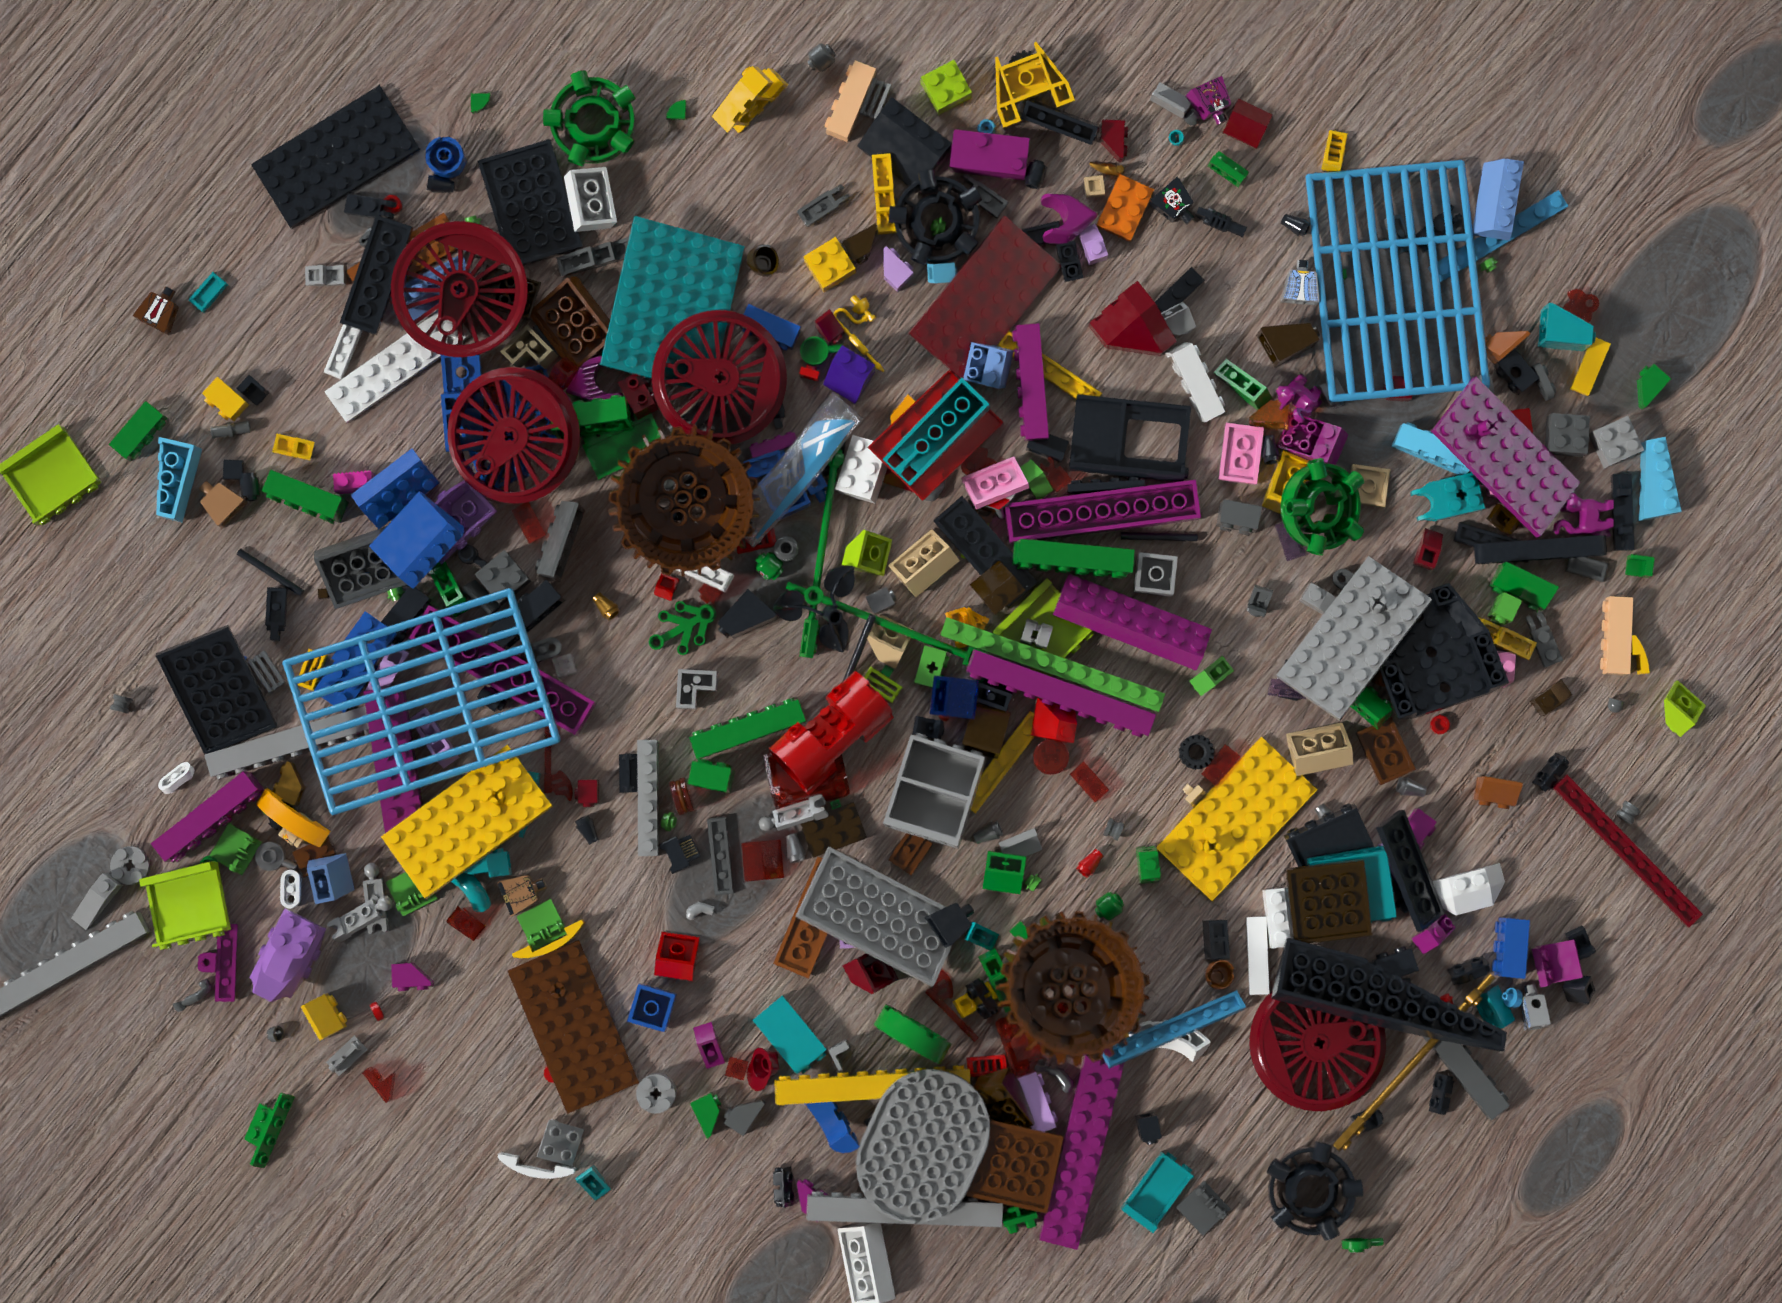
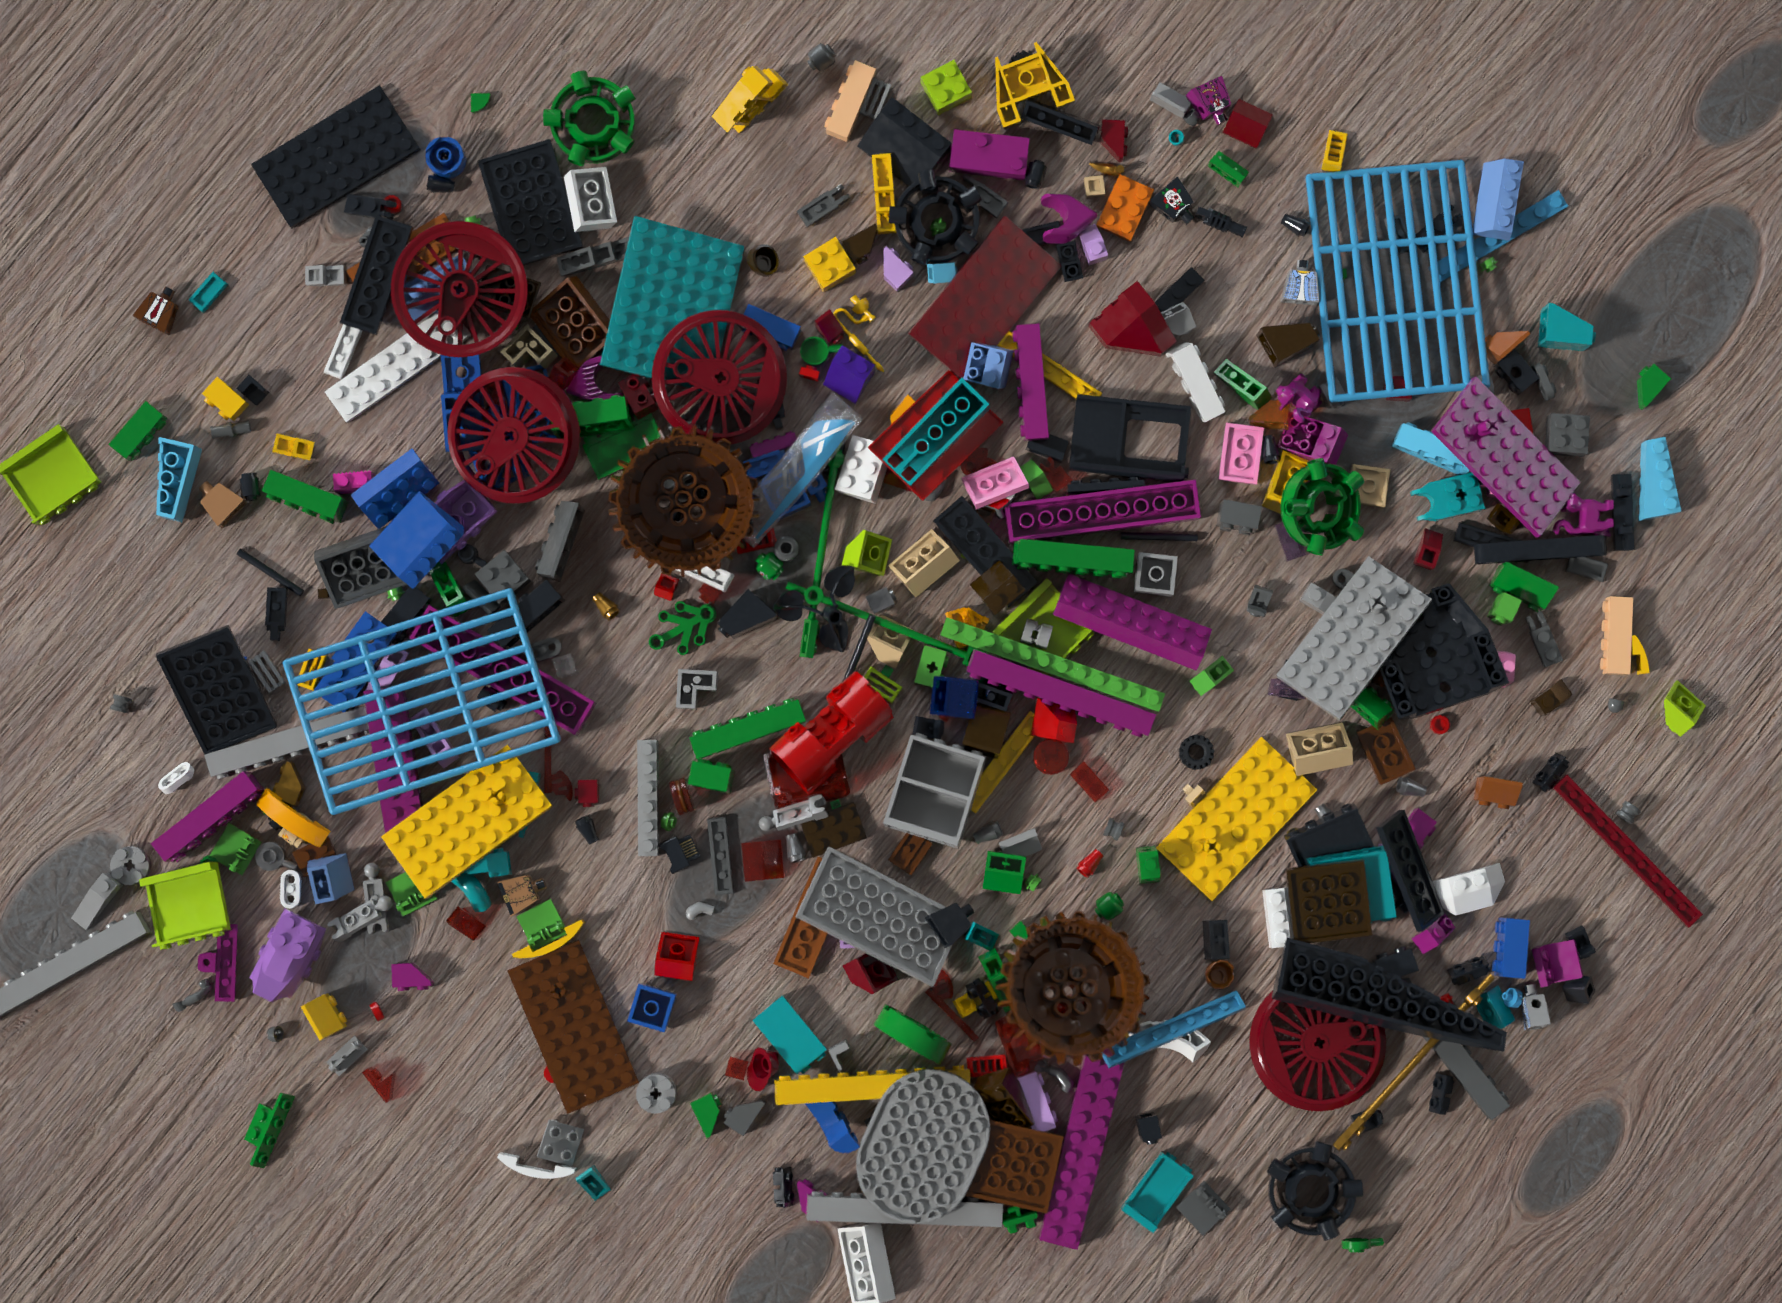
black tile [223,460,244,480] -> none
clear red plate [512,502,547,544] -> none
black hinge [619,754,638,793] -> none
green tile [666,100,686,120] -> none
magenta slope [693,1022,725,1069] -> none
dark azure plate [977,119,996,134] -> none
clear red plate [1201,744,1241,786] -> none
white tile [1246,917,1269,995] -> none
yellow slope [1478,617,1537,660] -> none
clear red plate [1563,289,1599,323] -> none
yellow tile [1570,337,1611,397] -> none
light grey brick [1589,416,1644,469] -> none
green panel [1625,554,1655,578] -> none

